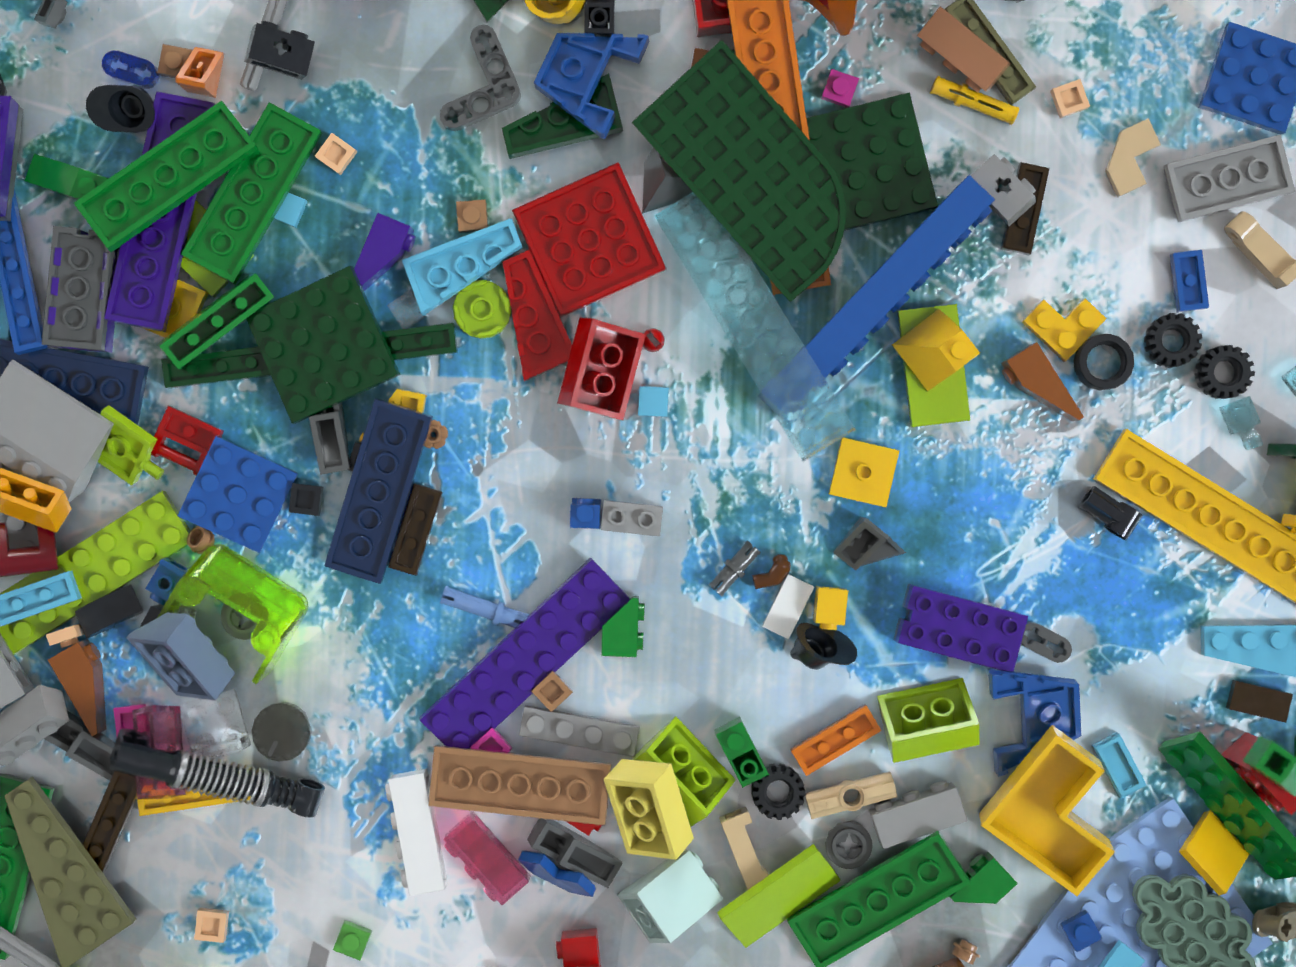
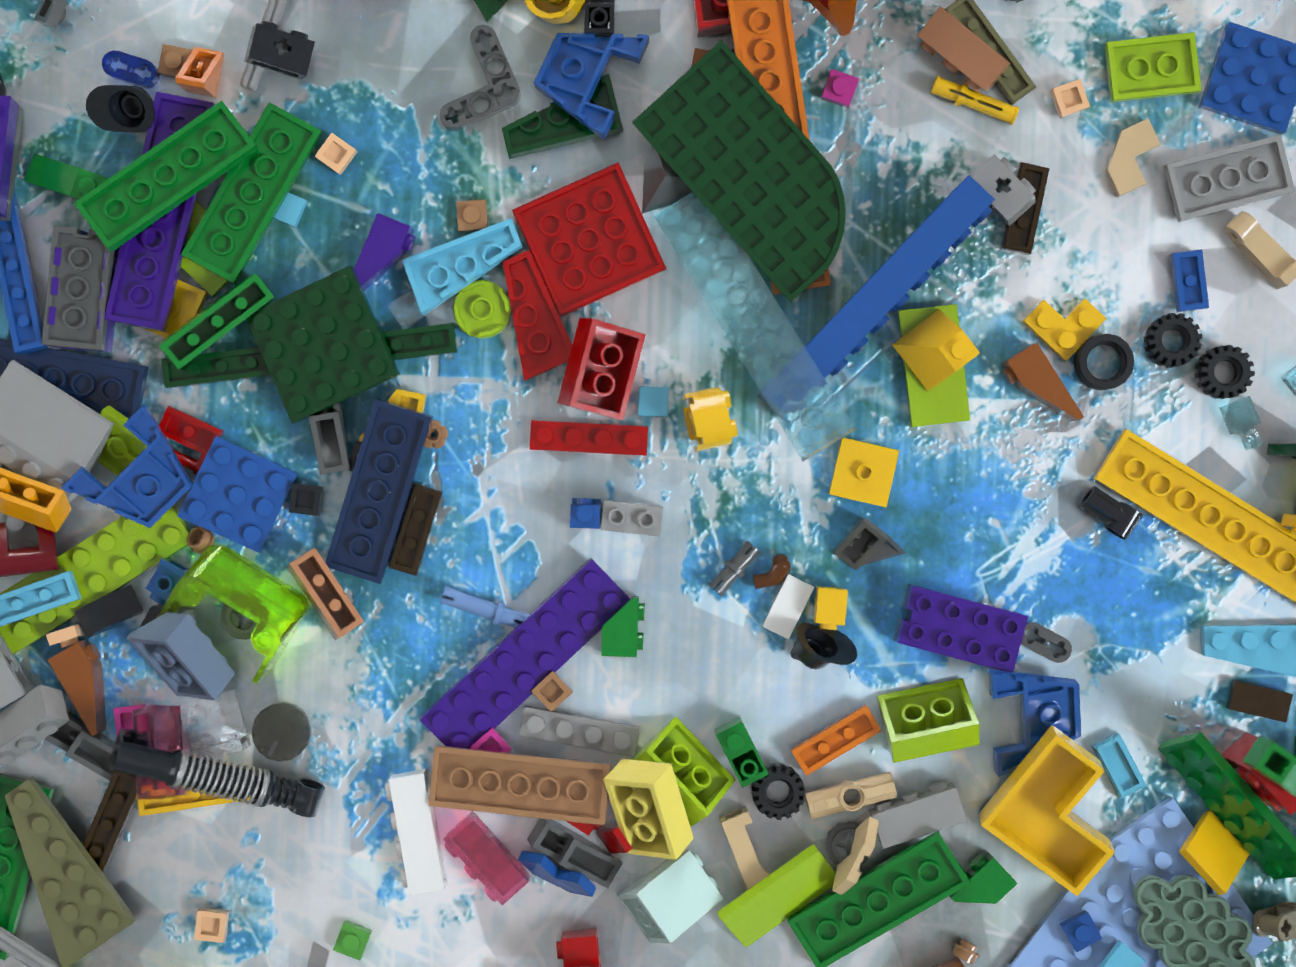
red hinge [643,328,665,352] -> none
dark green plate [806,92,938,231] -> none
none -> blue wing [61,404,192,528]
none -> nougat brick [286,548,364,640]
none -> red plate [530,420,648,456]
none -> red piece [596,827,633,854]
none -> yellow brick [683,387,738,452]
none -> tan tile [832,817,879,895]
none -> lime plate [1104,32,1202,103]

